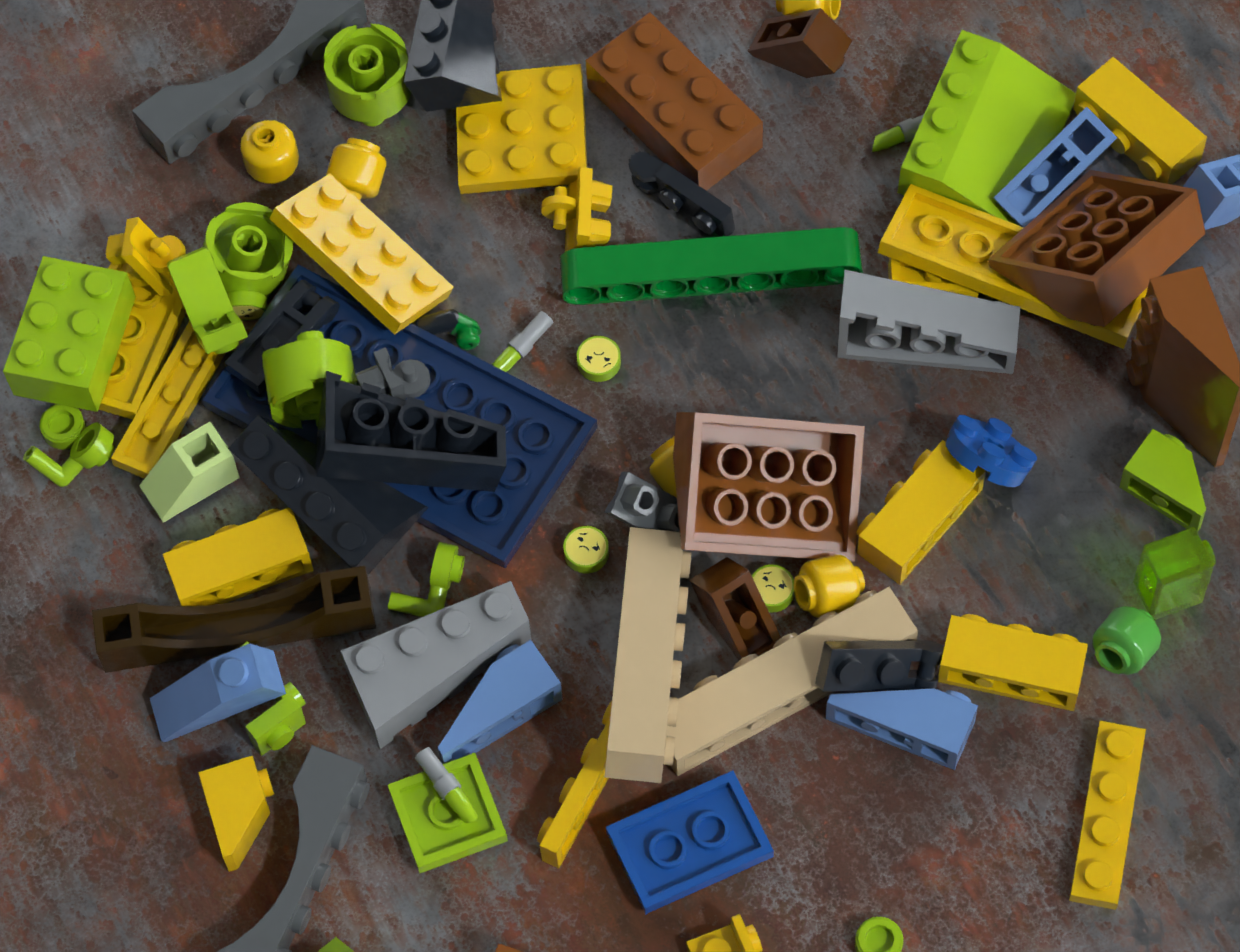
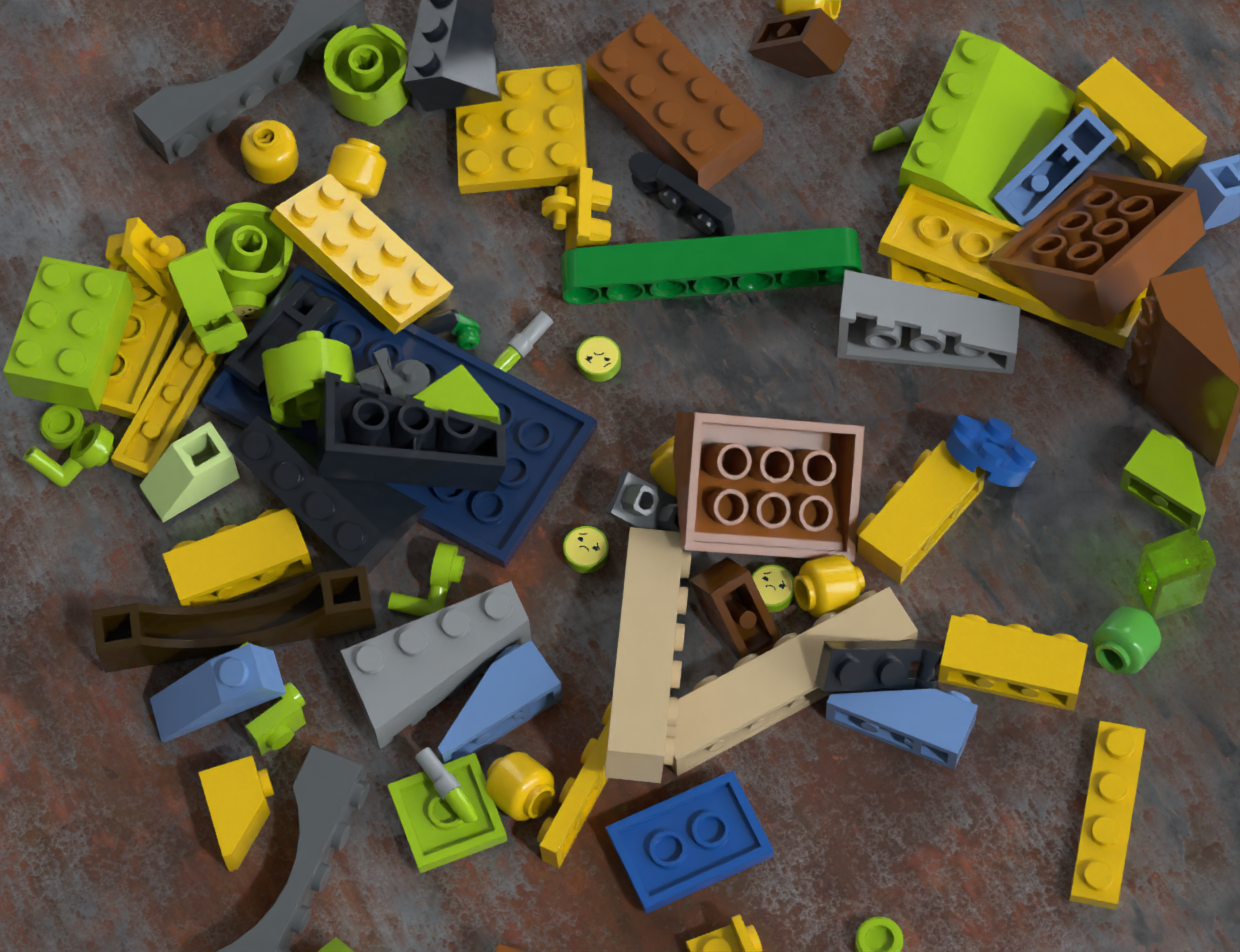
none -> lime slope [413,364,501,425]
none -> yellow head [485,752,555,821]

